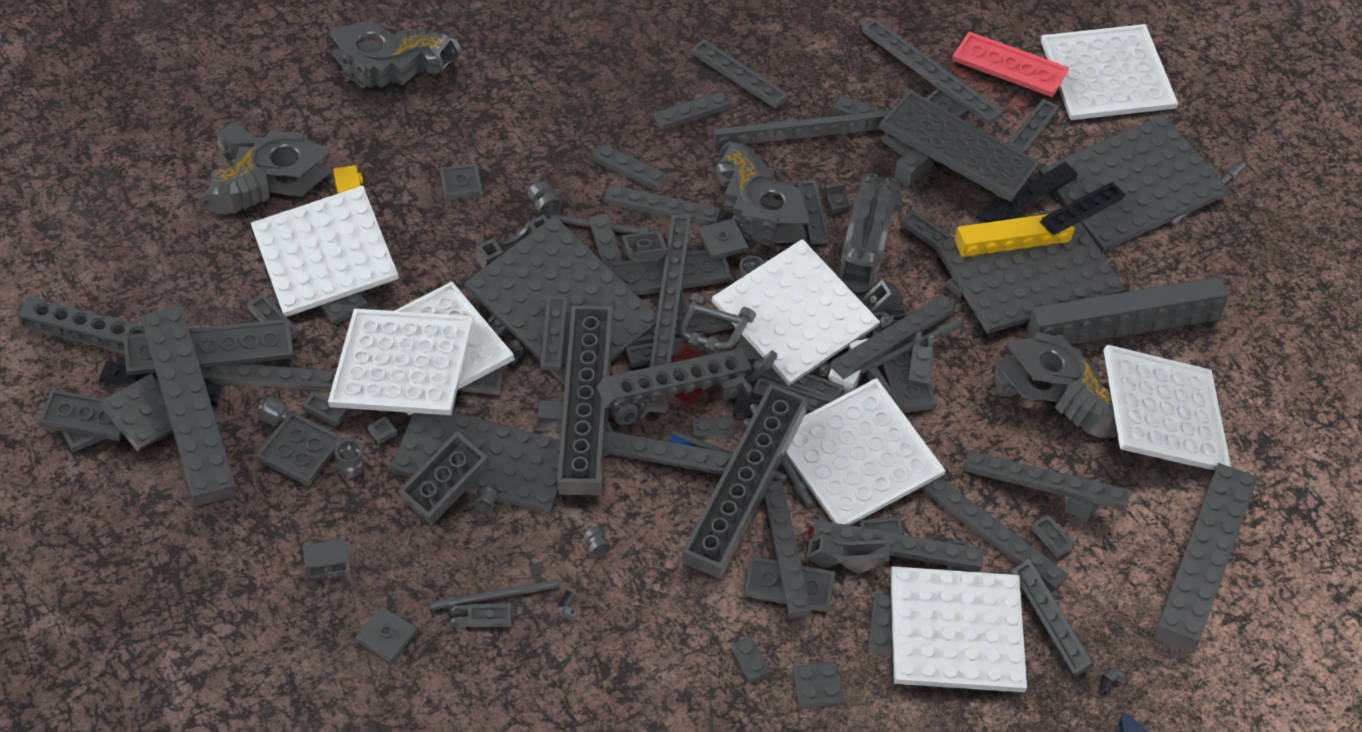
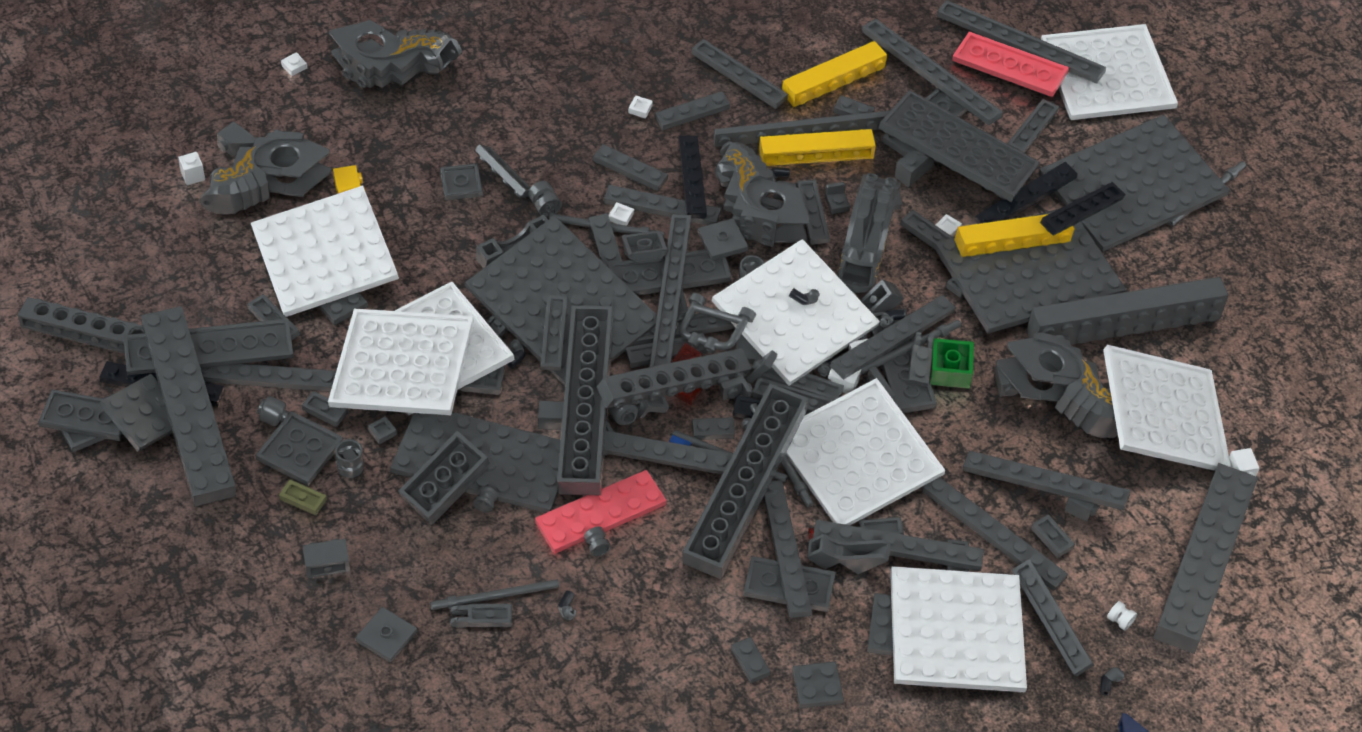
none -> white brick [178,151,205,185]
none -> olive plate [279,480,327,516]
none -> white plate [281,52,307,76]
none -> dark grey plate [475,144,530,198]
none -> coral plate [535,470,667,554]
none -> white plate [608,203,634,226]
none -> white plate [628,95,653,118]
none -> black plate [678,135,707,218]
none -> yellow brick [759,129,876,166]
none -> black arm [771,167,790,182]
none -> yellow brick [782,41,887,107]
none -> arm [789,288,820,305]
none -> green brick [930,338,974,388]
none -> white plate [936,214,962,237]
none -> dark grey plate [937,0,1106,84]
none -> white wheel [1107,601,1138,631]
none -> white brick [1229,448,1259,476]

